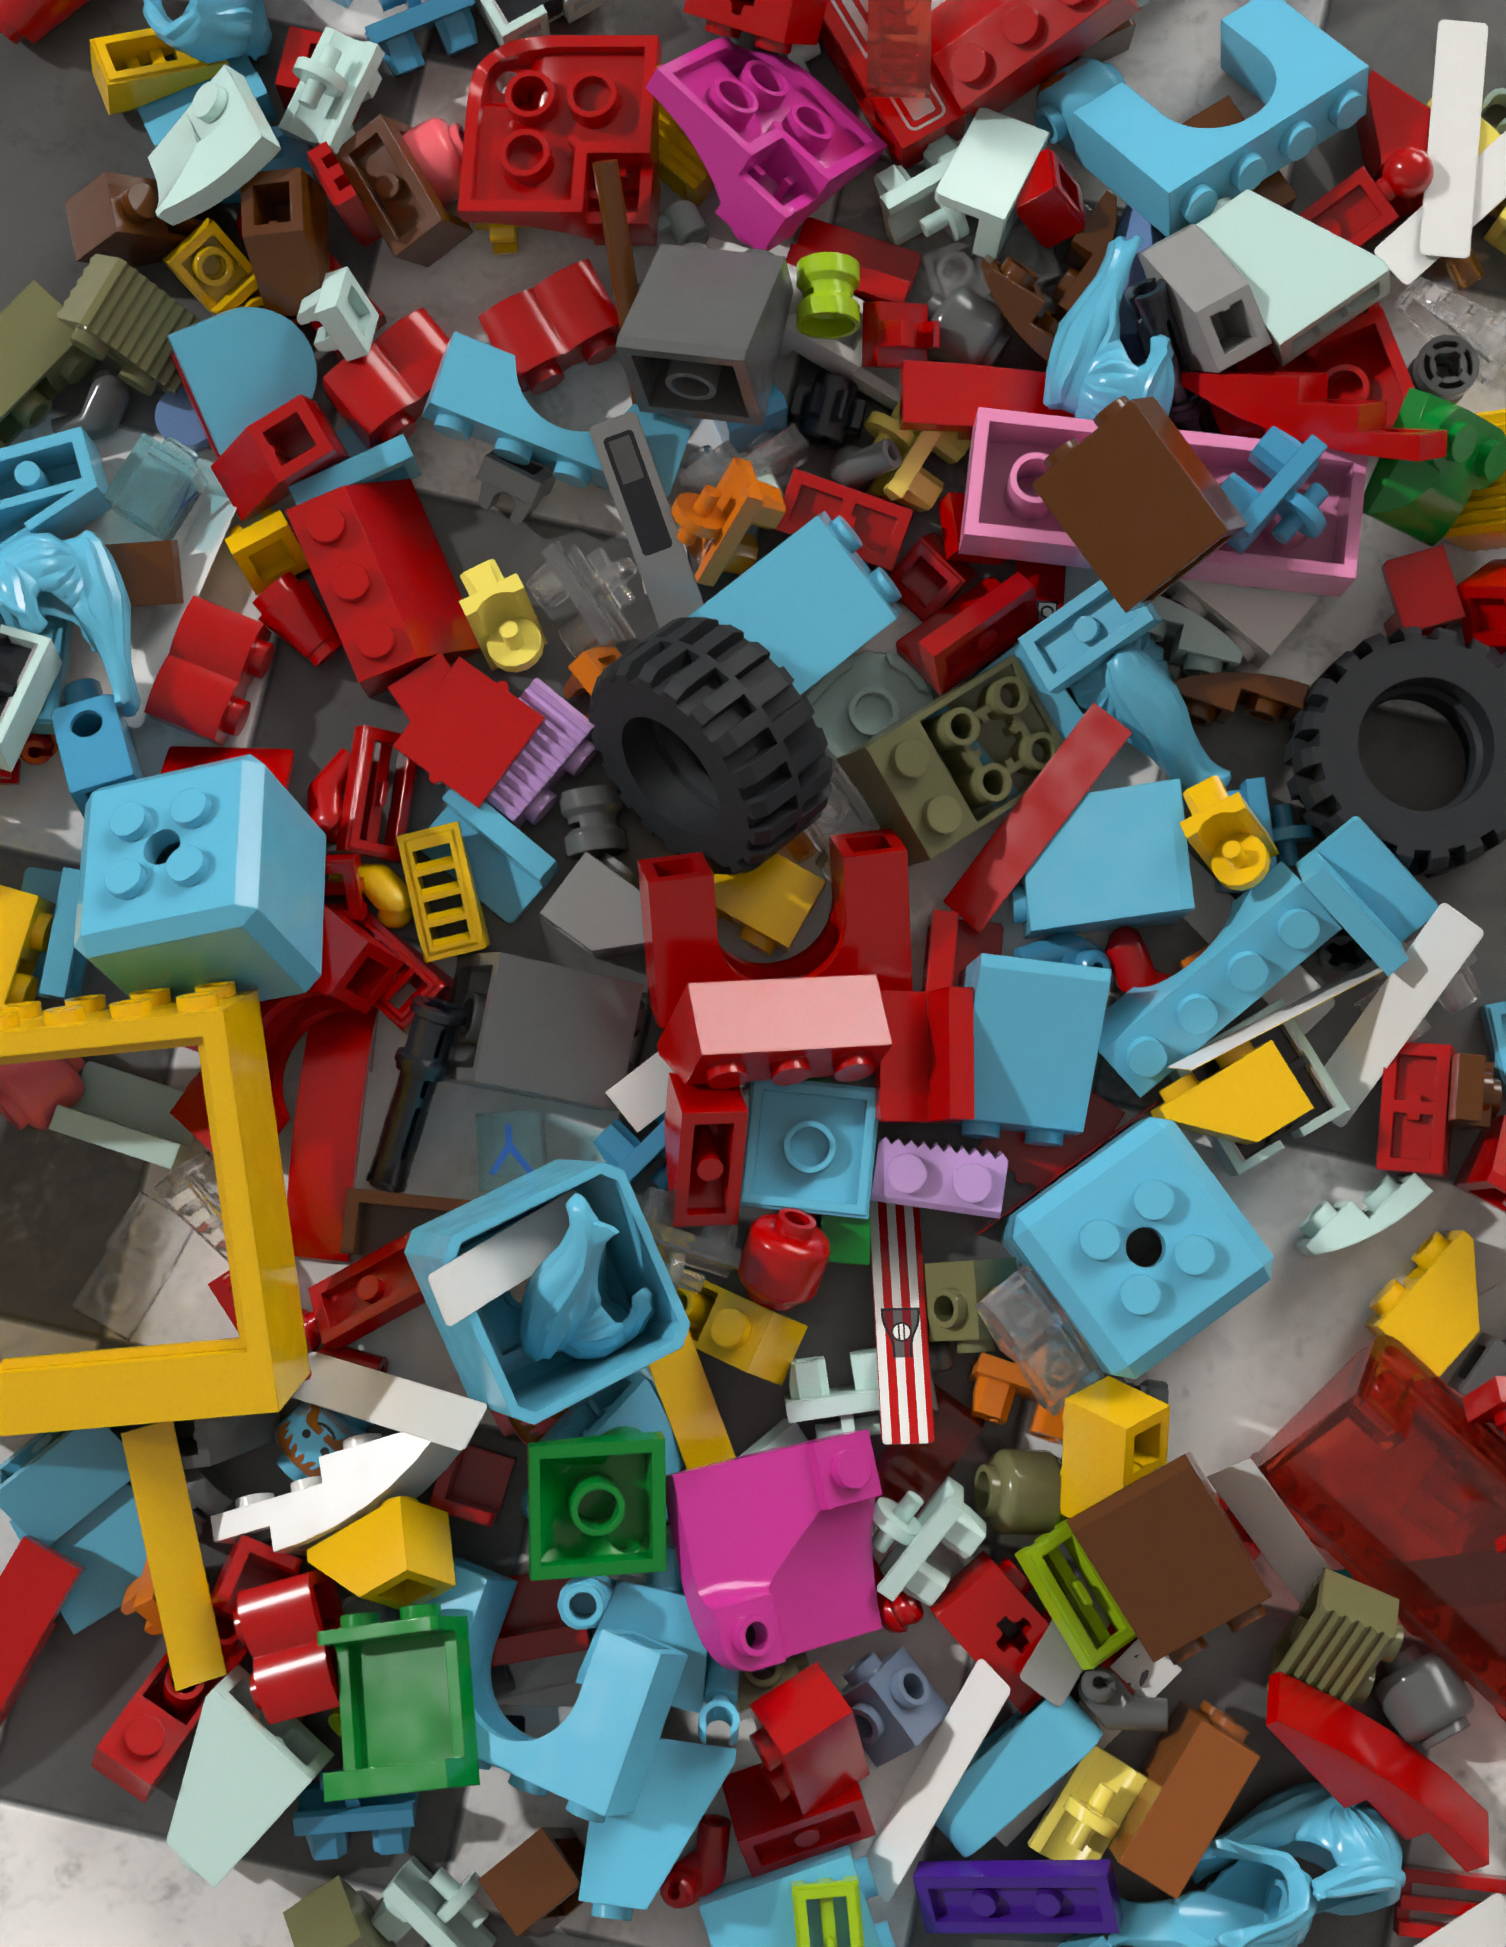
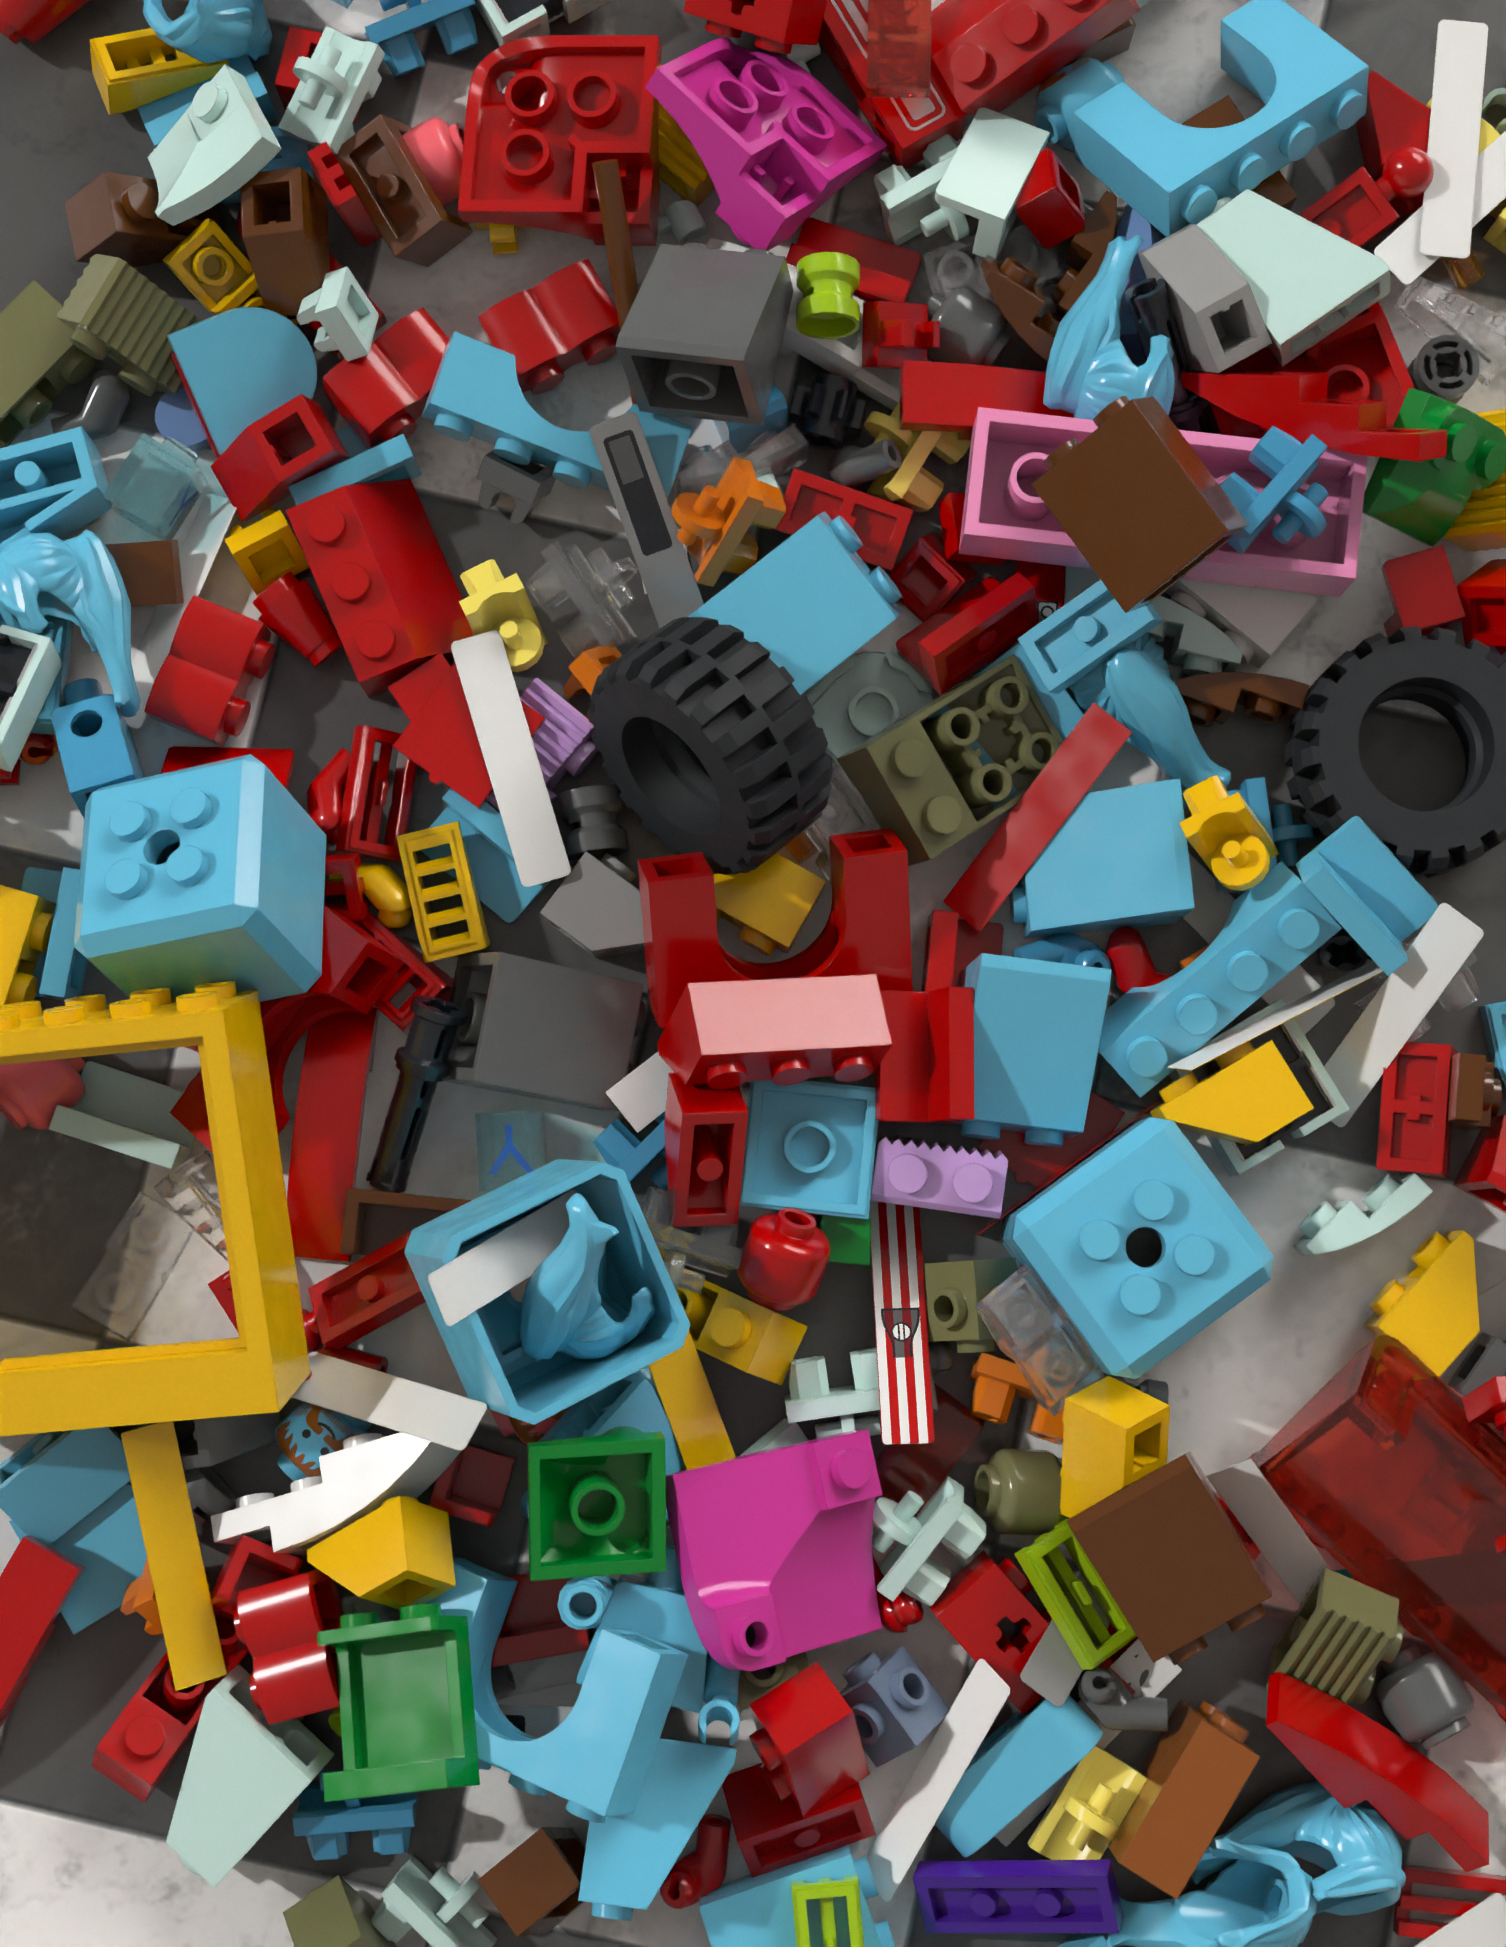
none -> white sticker [451,630,571,887]

